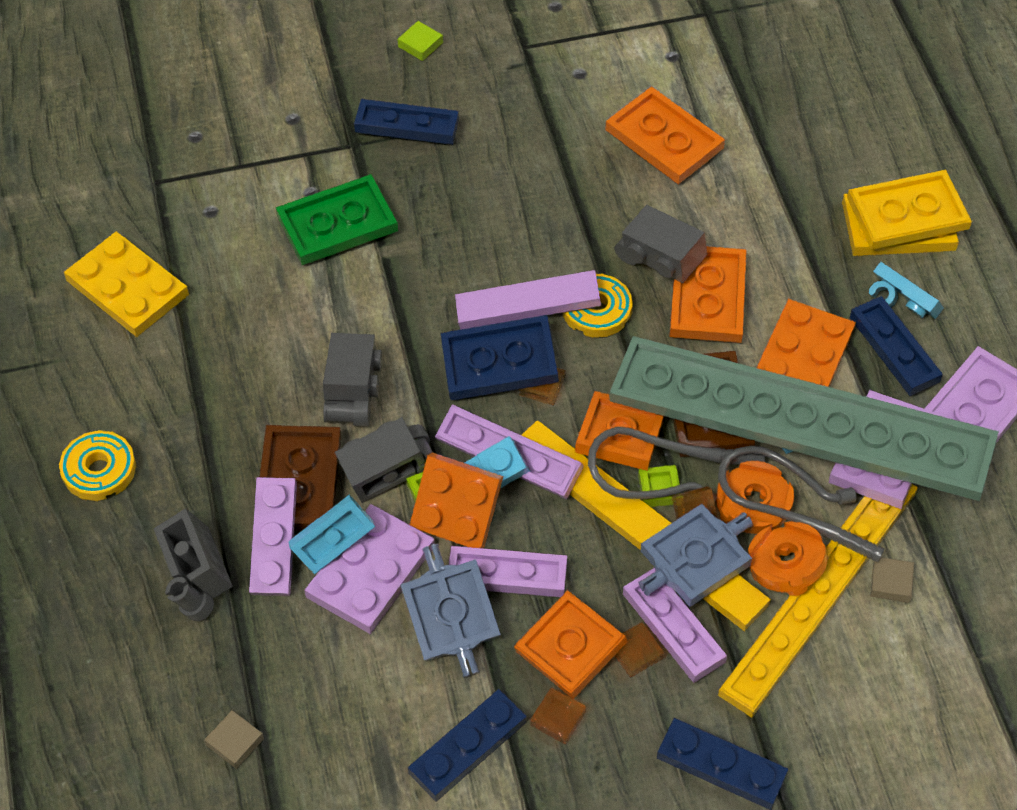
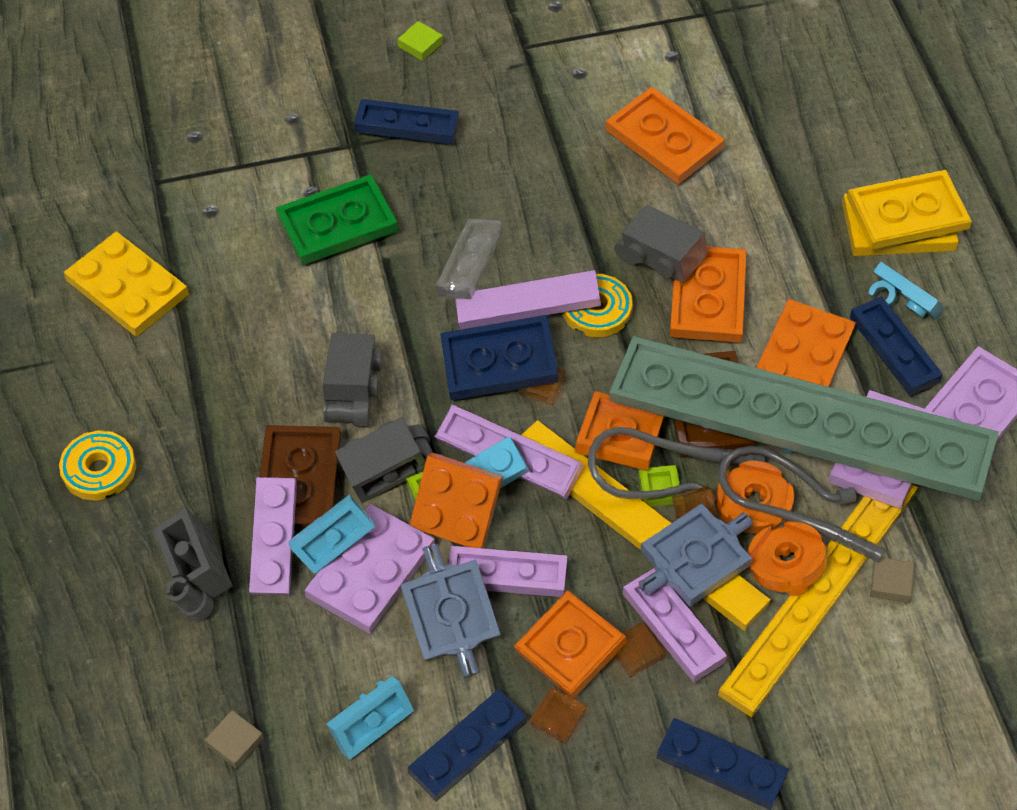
none -> medium azure plate [326,676,414,760]
none -> clear plate [435,219,503,300]

